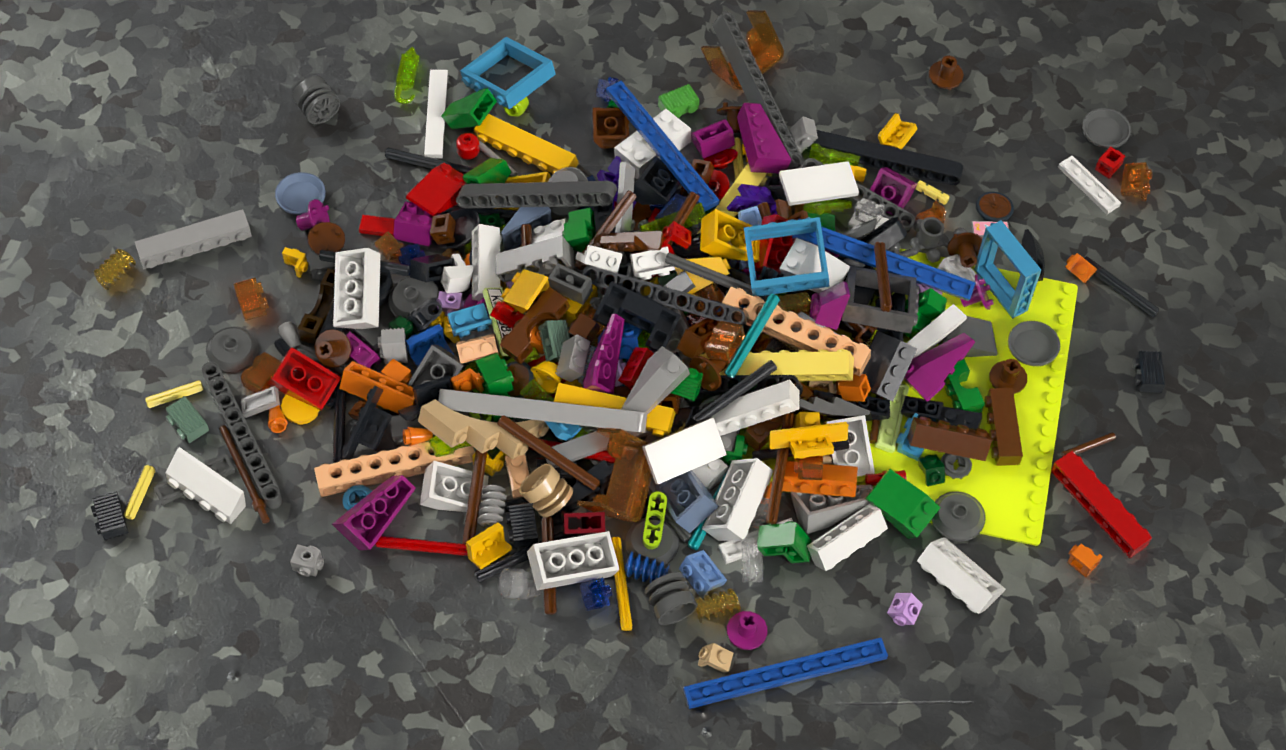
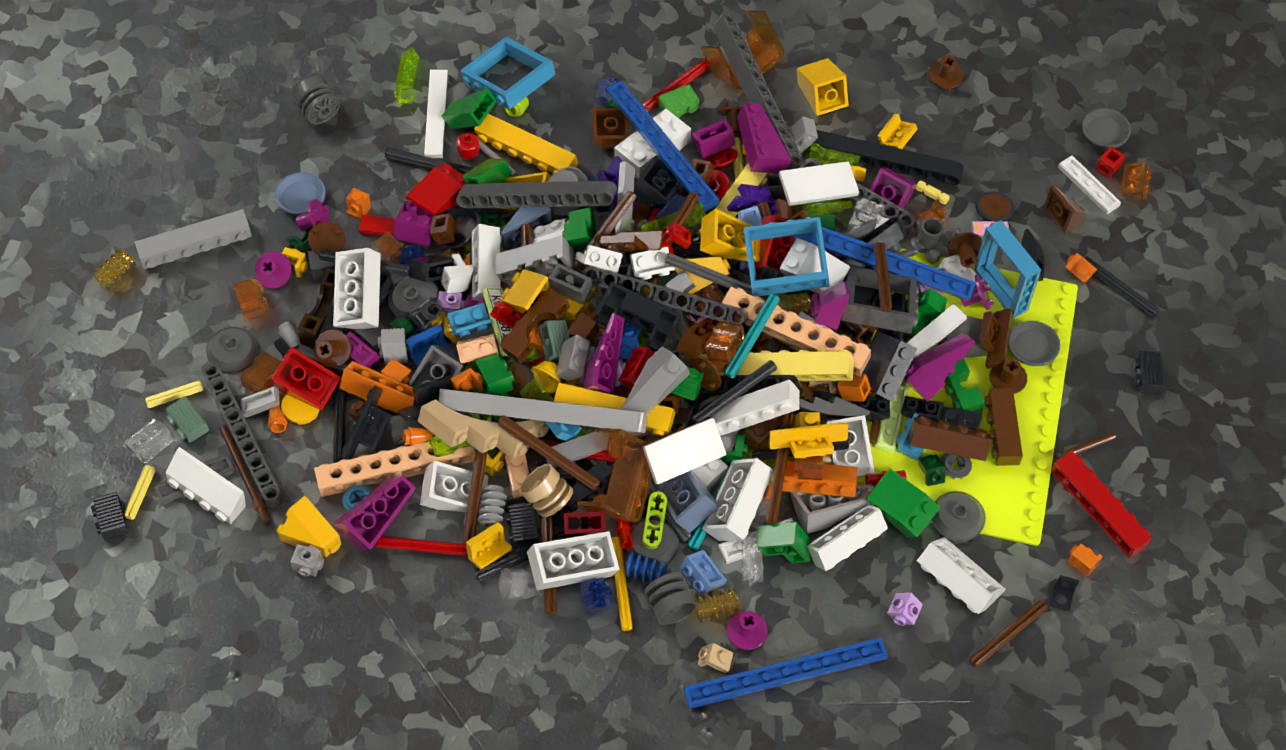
none -> clear bracket [123,419,174,464]
none -> magenta piece [255,251,292,289]
none -> yellow slope [276,496,341,557]
none -> dark green bracket [286,232,311,252]
none -> orange brick [346,188,371,220]
none -> red pin [614,511,634,550]
none -> red axle [642,59,710,112]
none -> yellow slope [796,58,849,116]
none -> reddish brown axle [969,600,1047,668]
none -> reddish brown bracket [979,308,1013,369]
none -> reddish brown slope [1043,185,1086,233]
none -> black bracket [1050,575,1079,611]

